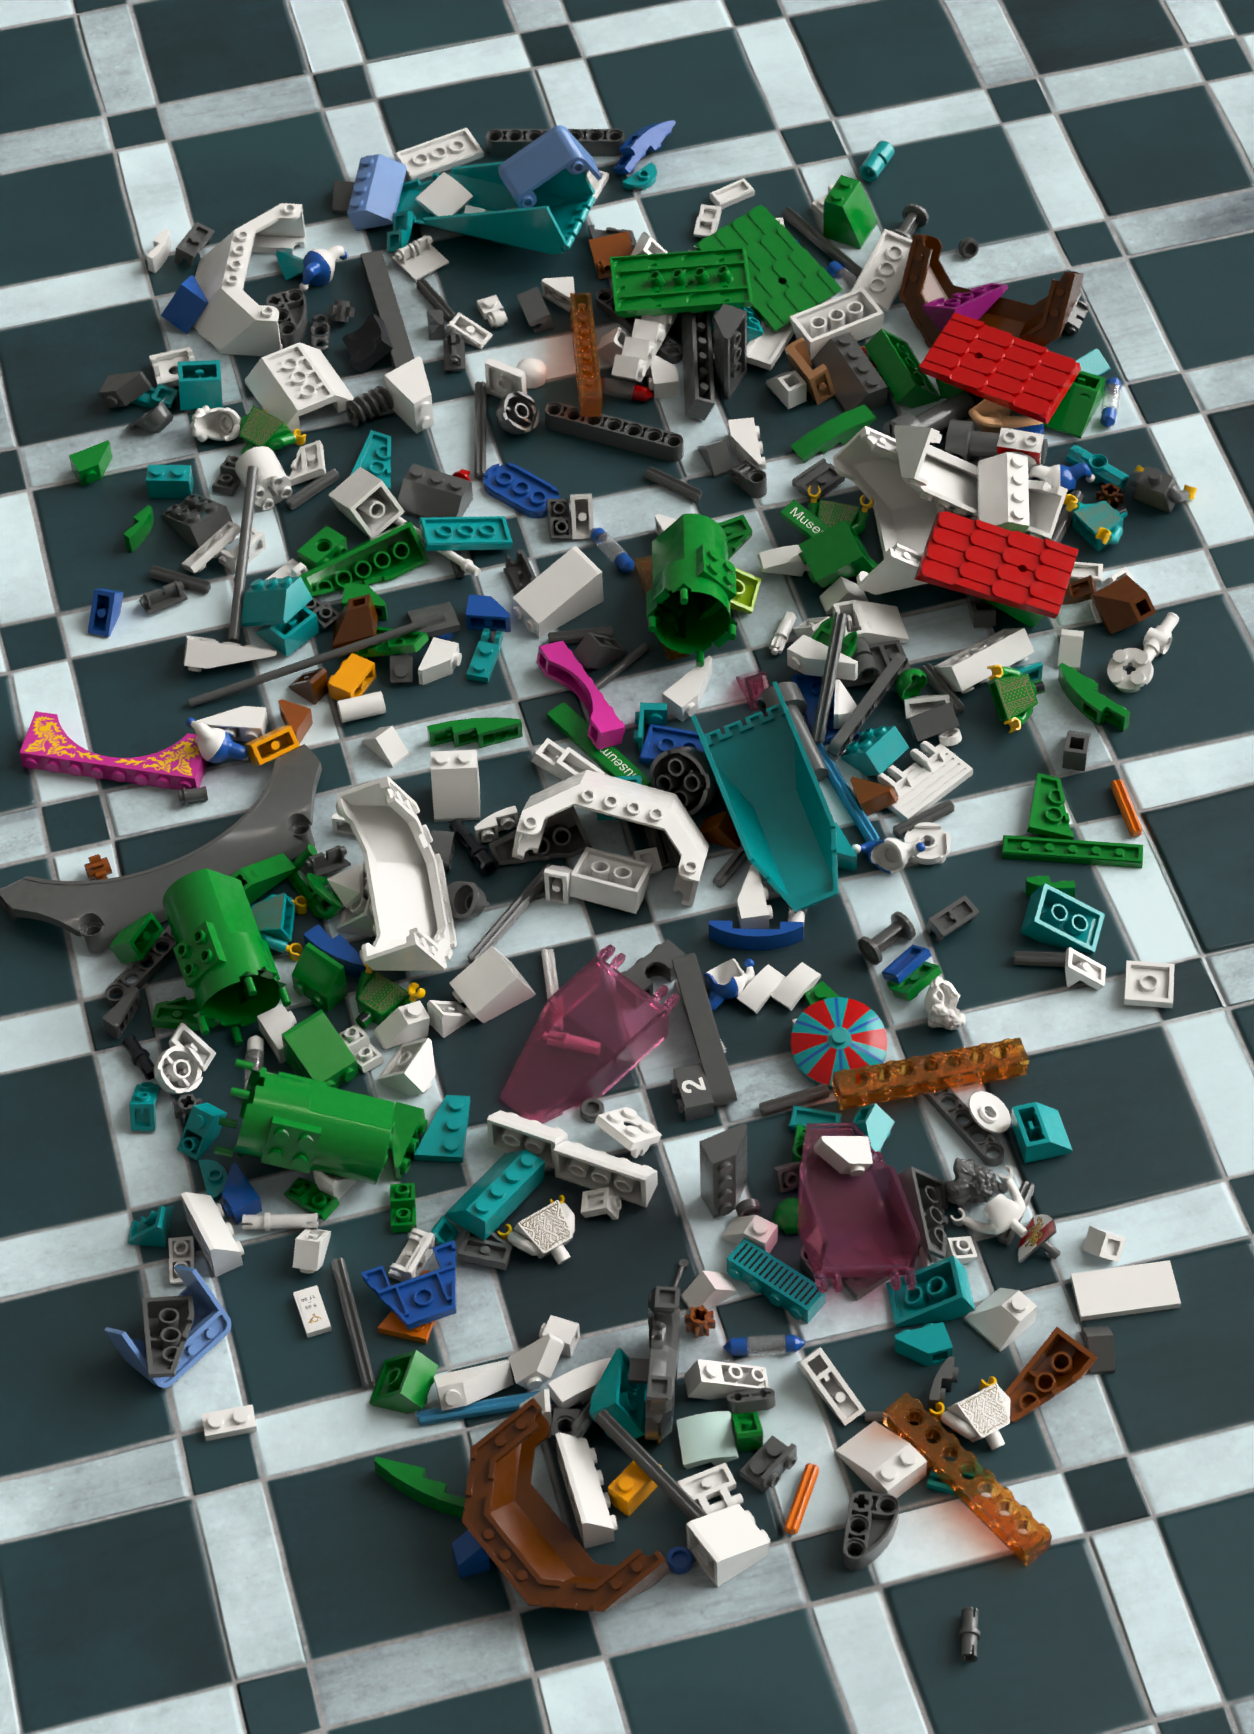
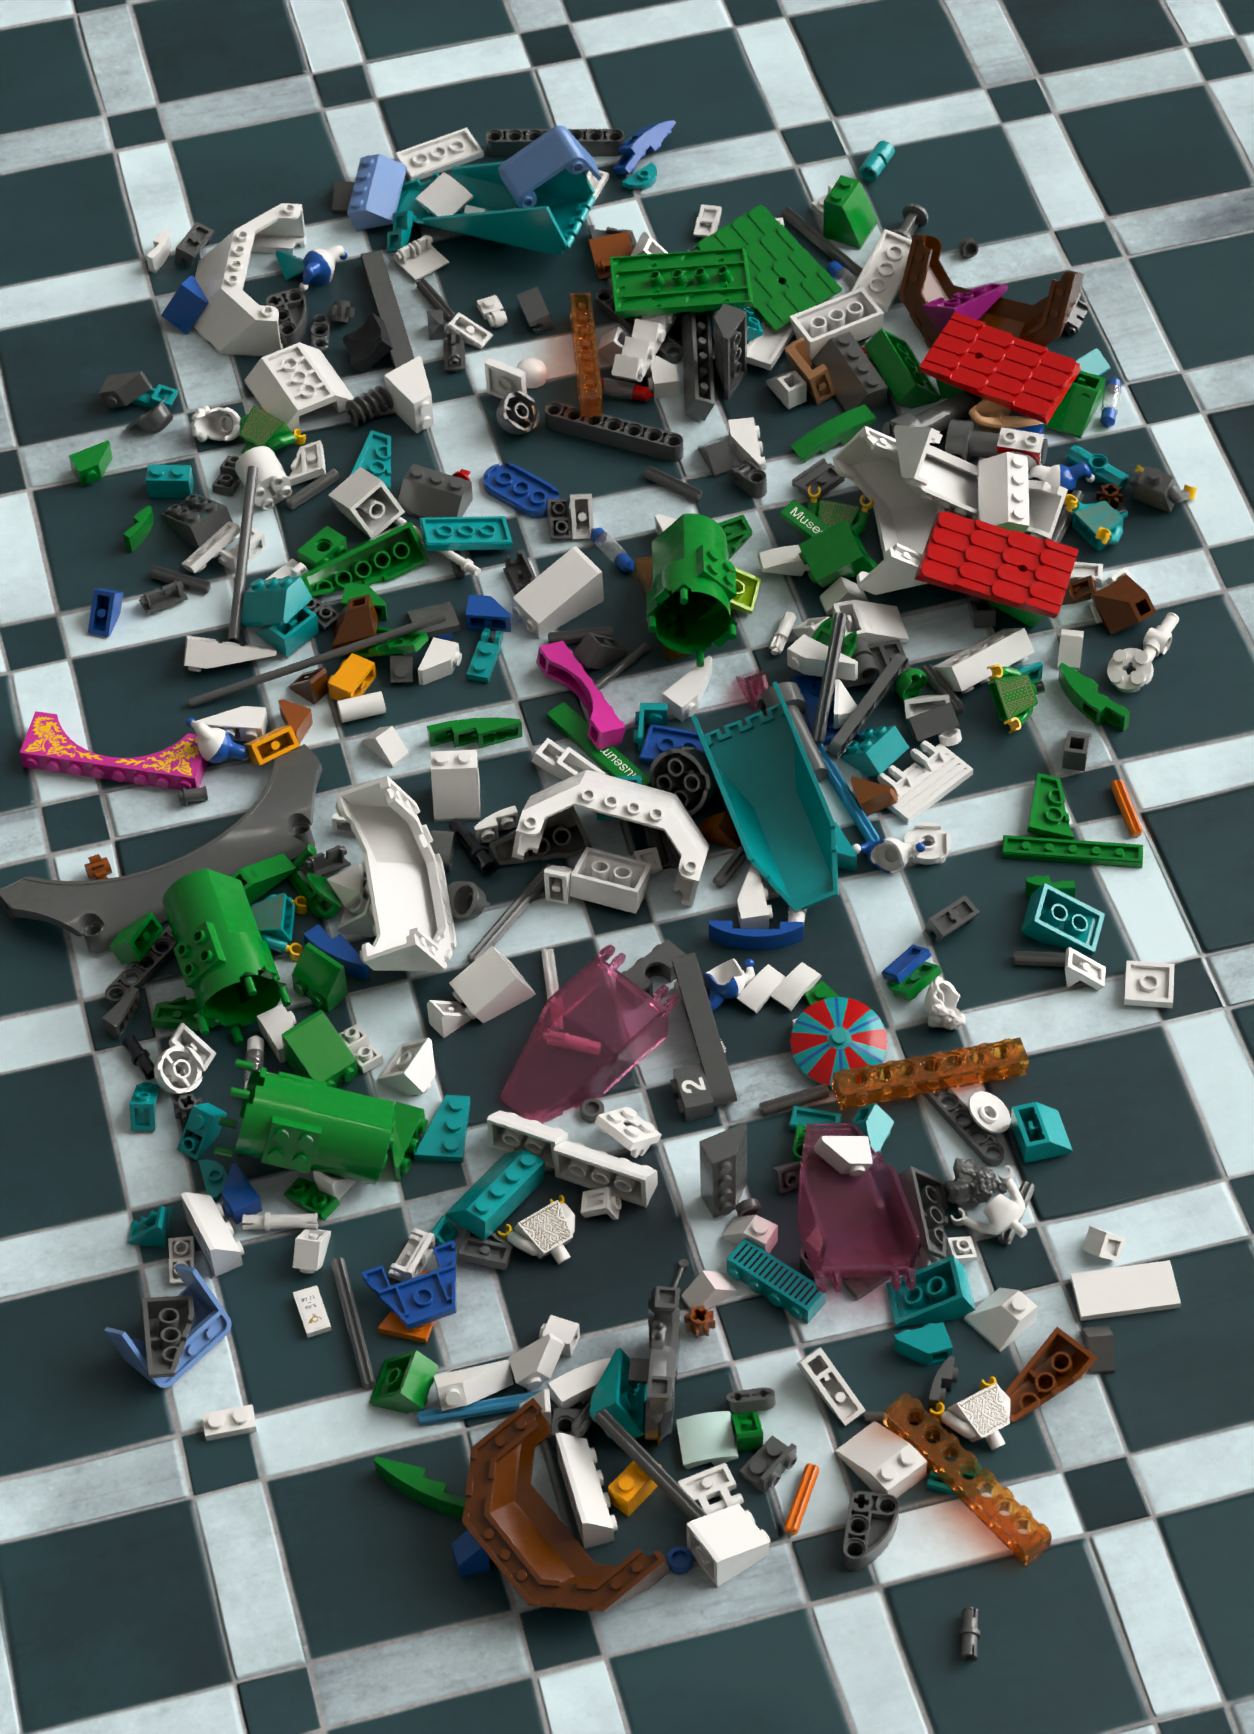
white piece [149,347,195,388] -> none
teal slope [178,360,223,411] -> none
green torso [355,963,425,1029] -> none
white slope [374,1000,430,1050] -> none
green slope [390,1183,417,1233] -> none
dark grey axle [474,381,486,479] -> none
white slope [541,277,576,314] -> none
white slope [684,1359,769,1400] -> none
white tile [709,178,755,209] -> none
piece [723,1334,805,1356] -> none
green hair [773,1197,812,1235] -> none
dark grey hose [857,911,916,965] -> none
dark grey axle [893,800,955,839] -> none
shield [1018,1214,1061,1263] -> none

